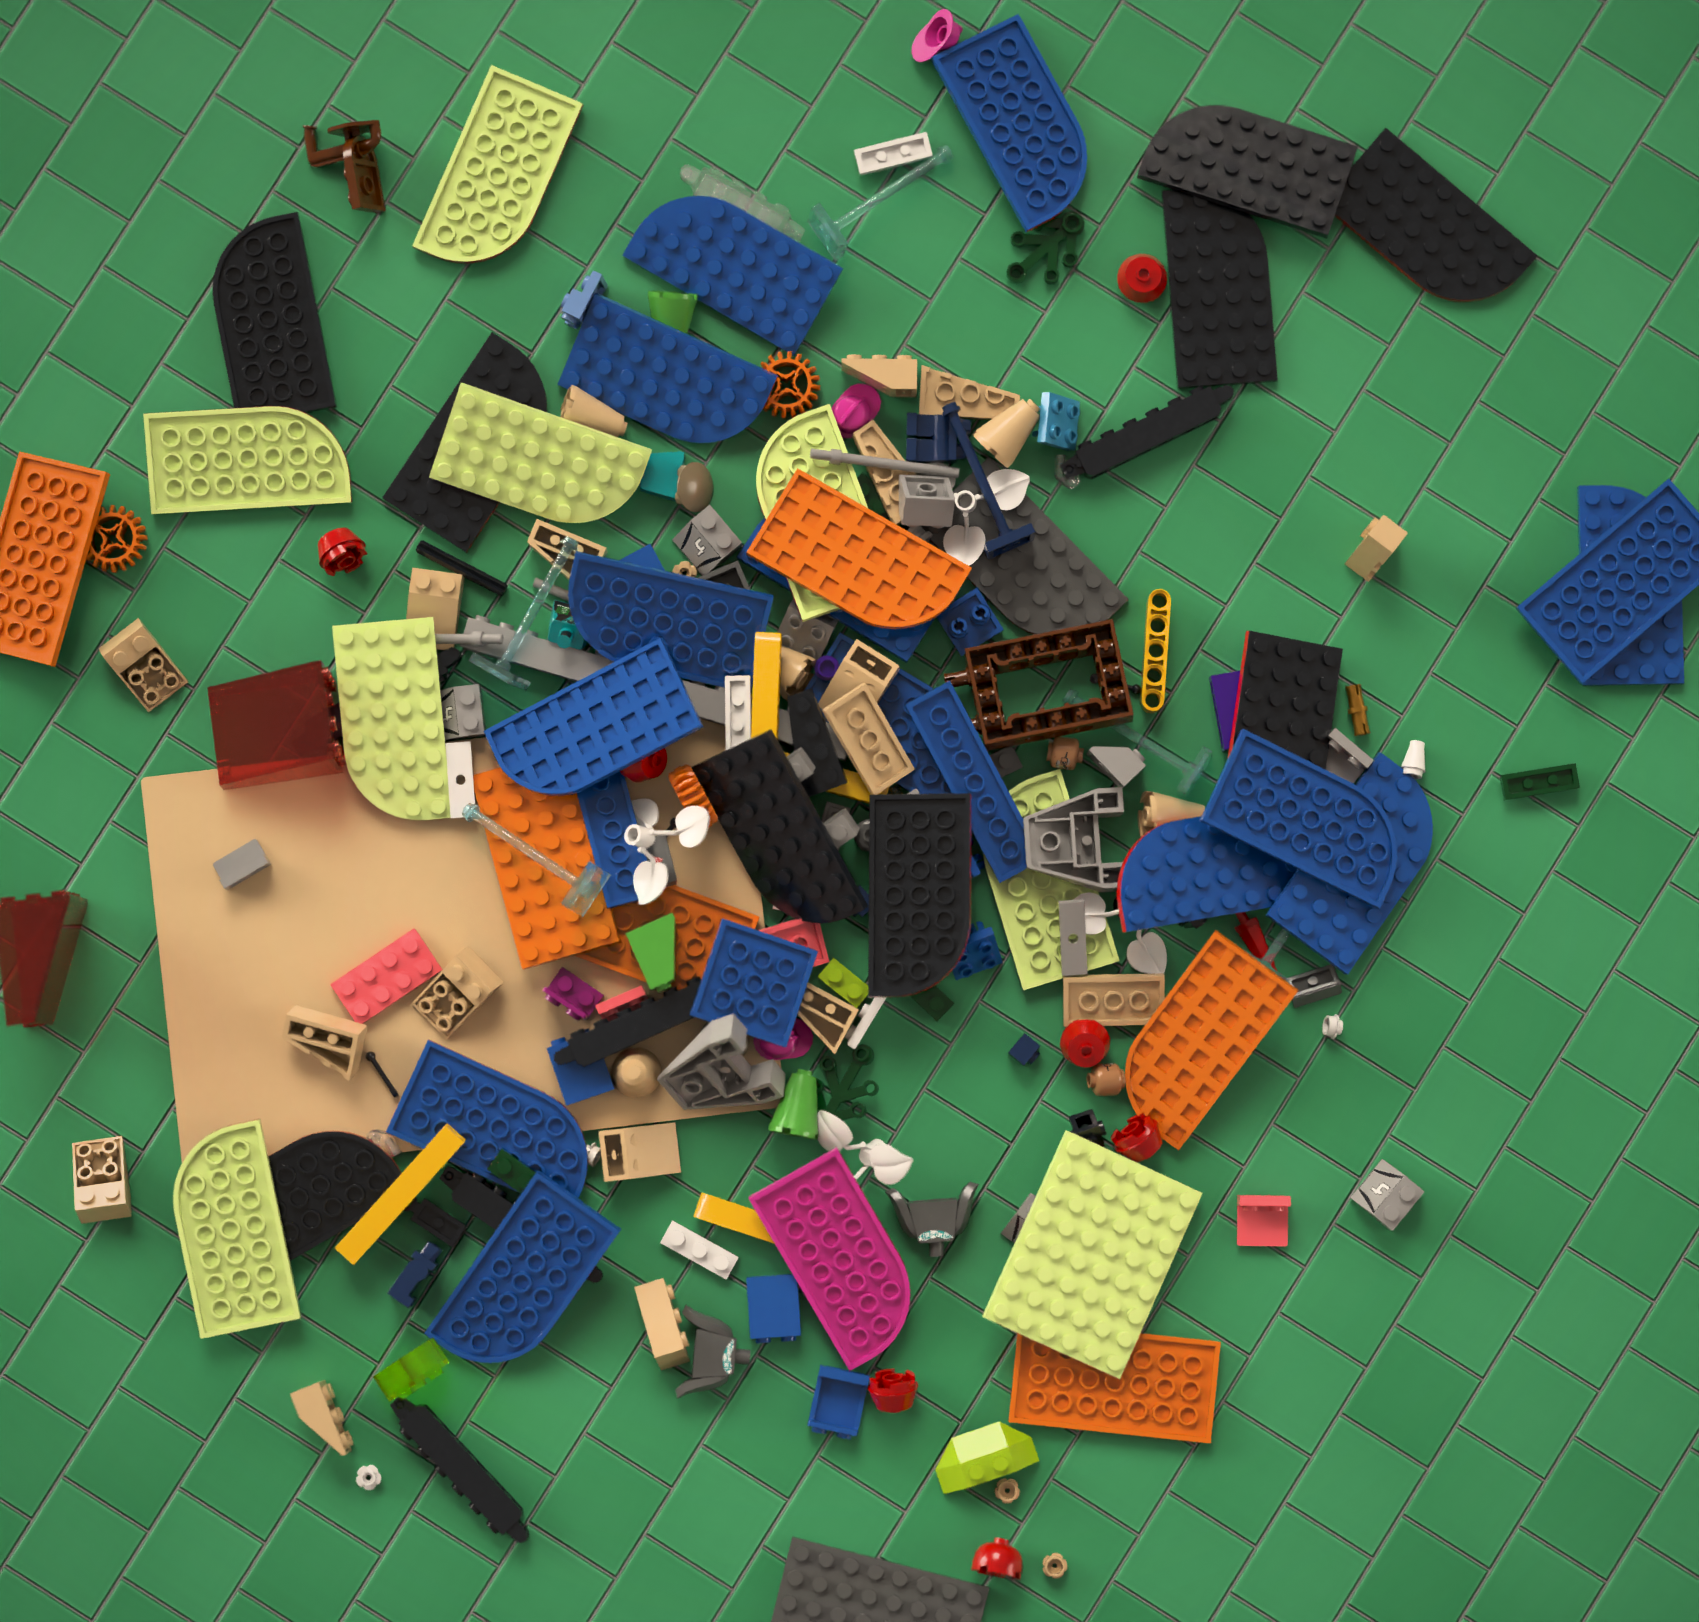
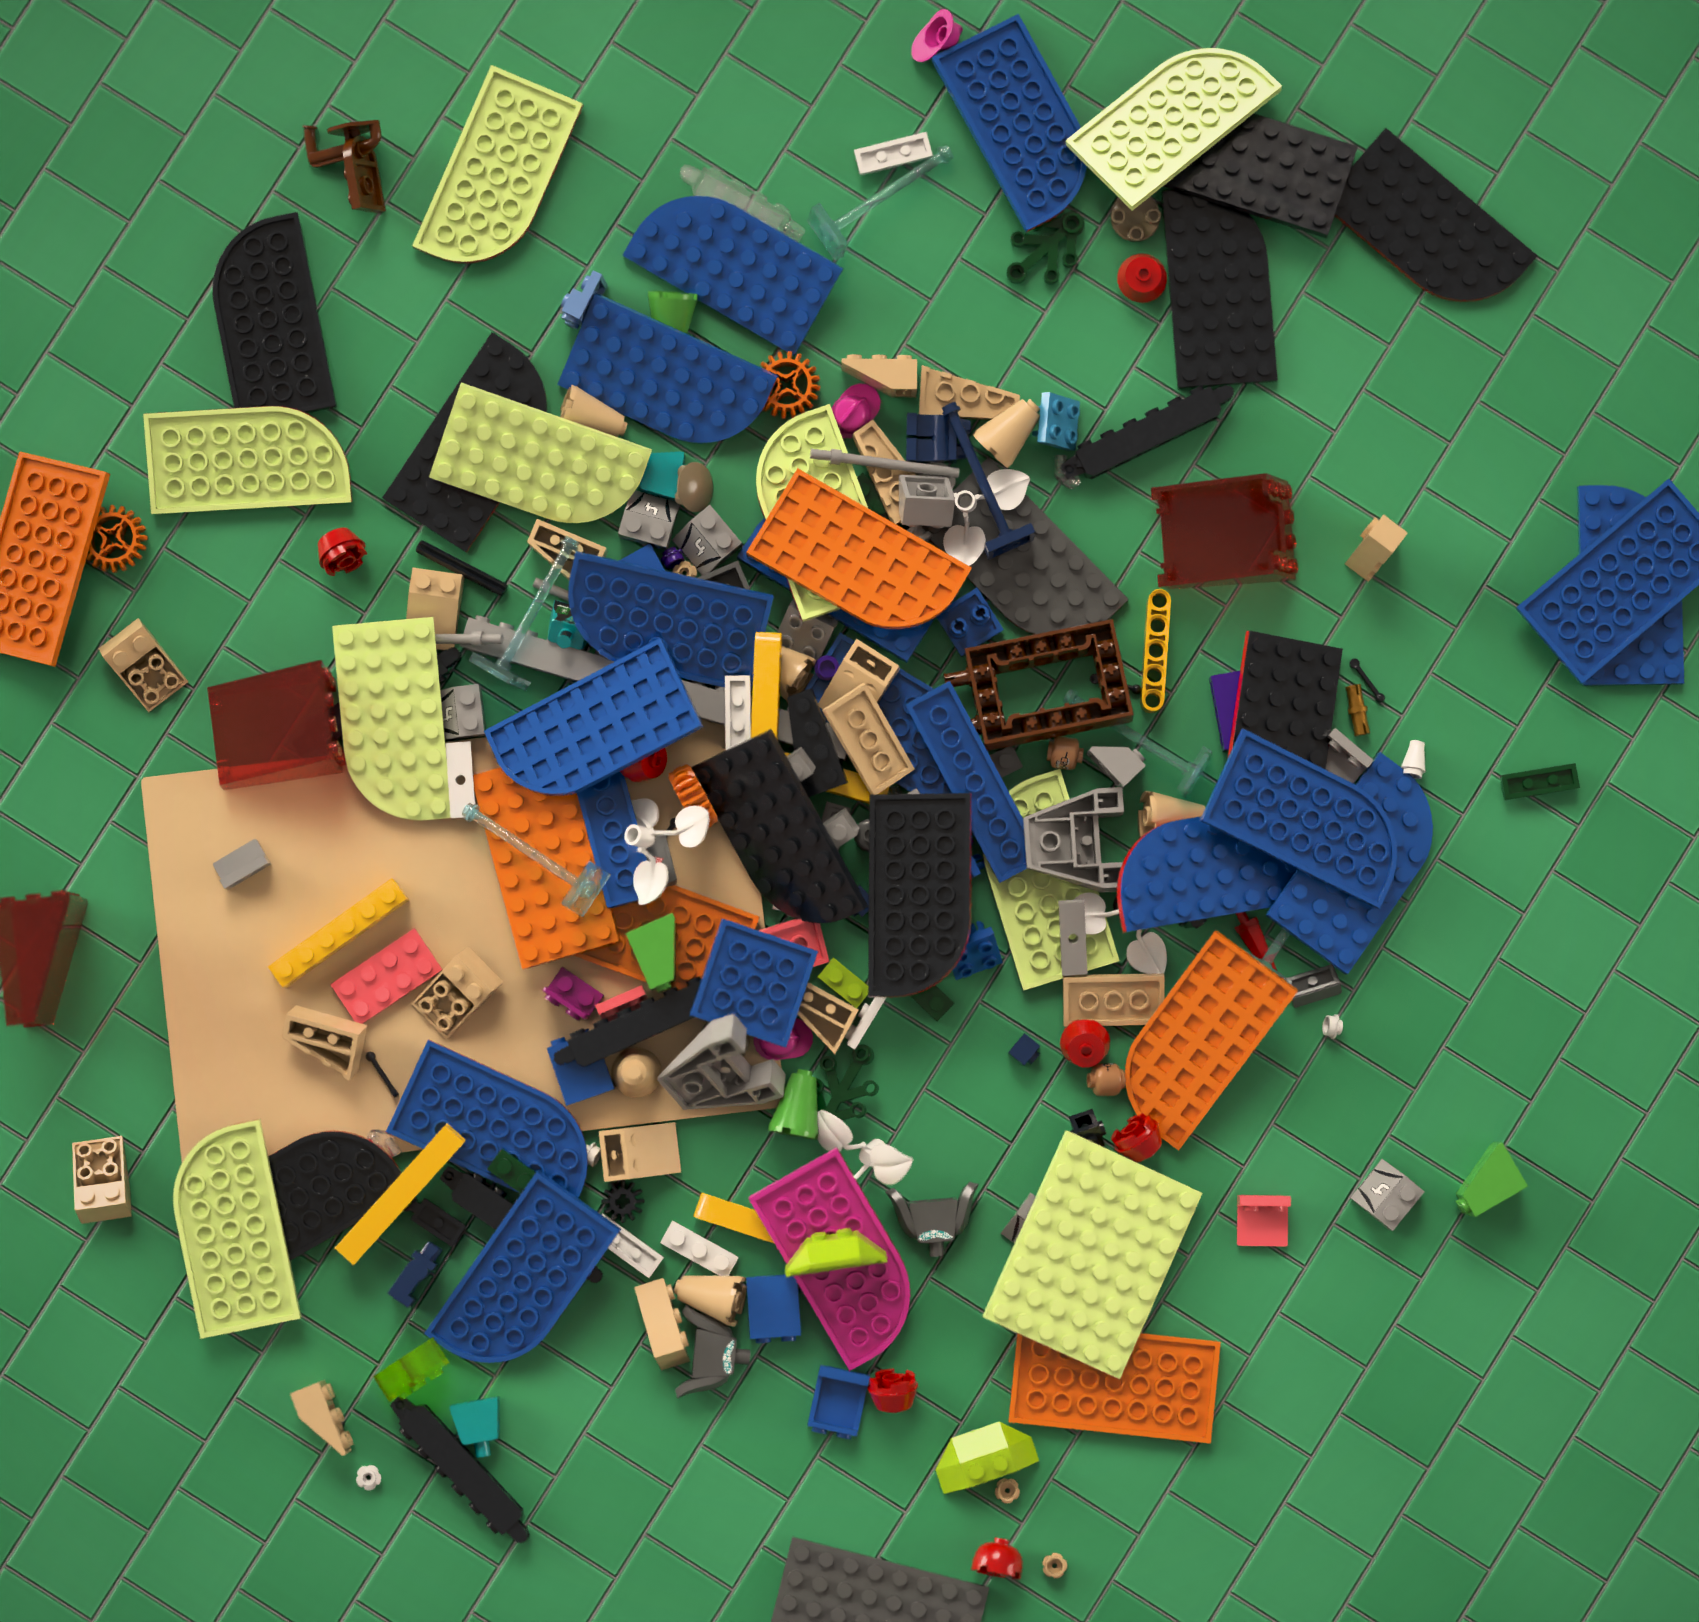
none -> yellow brick [268,878,409,988]
none -> teal torso [449,1396,500,1458]
none -> black gear [601,1180,645,1223]
none -> white plate [601,1213,664,1278]
none -> light grey slope [618,490,680,550]
none -> dark purple plate [660,547,684,569]
none -> tan cone [674,1276,747,1327]
none -> lime wedge [785,1228,887,1277]
none -> yellowish green plate [1066,48,1282,211]
none -> dark tan dish [1110,197,1161,242]
none -> clear red windscreen [1151,473,1298,589]
none -> black hinge [1349,658,1385,703]
none -> bright green slope [1455,1142,1528,1217]

